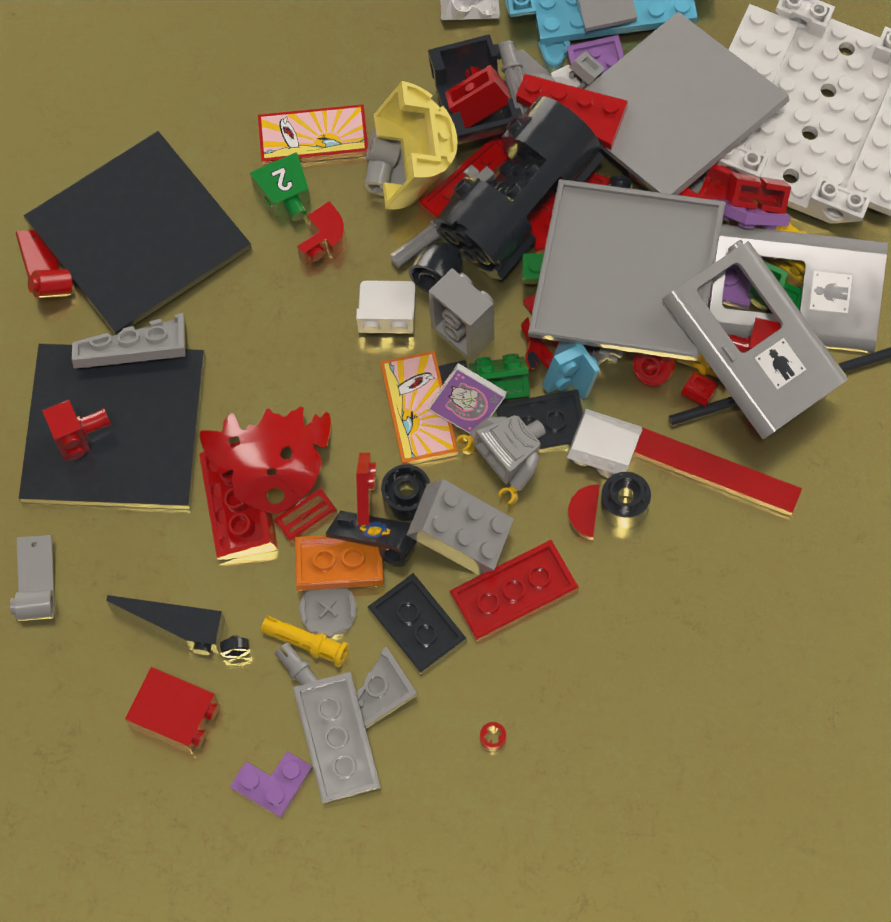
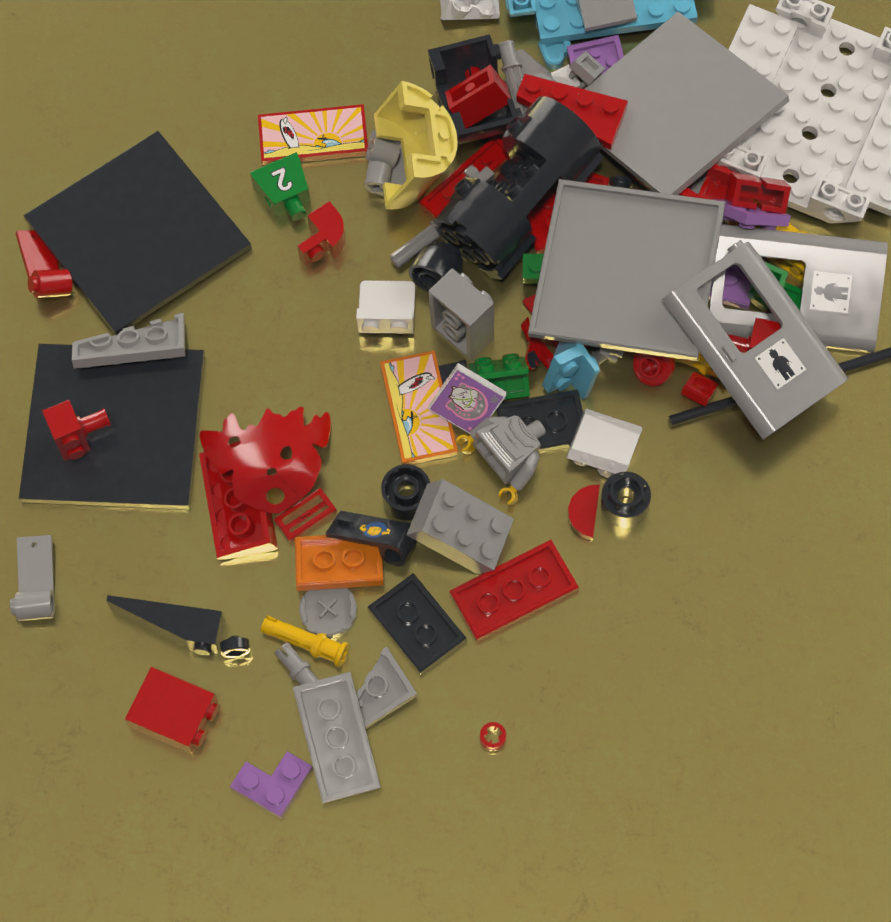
red wing [356,453,376,525] -> none
red tile [632,427,802,516] -> none

